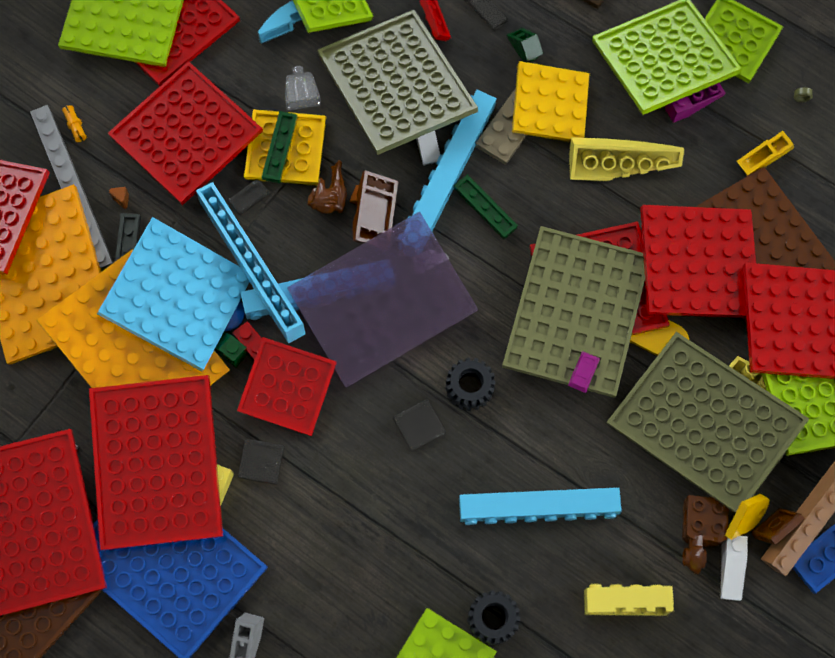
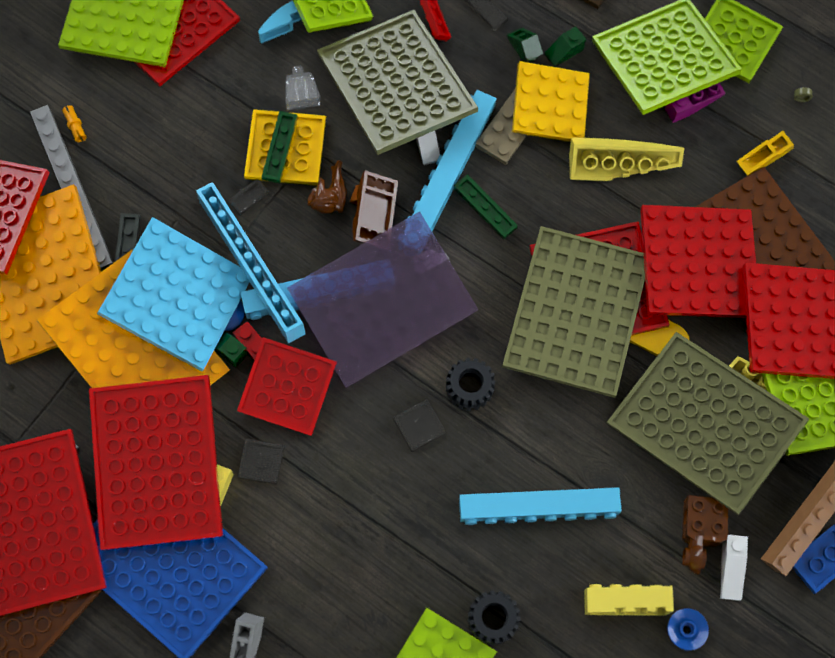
red plate [108,61,263,205] -> none
dark orange slope [109,187,129,209] -> none
magenta tile [568,351,600,393] -> none
yellow tile [725,494,769,540] -> none
reddish brown tile [751,508,804,545] -> none
none -> dark green slope [544,26,586,67]
none -> blue dish [667,608,709,650]

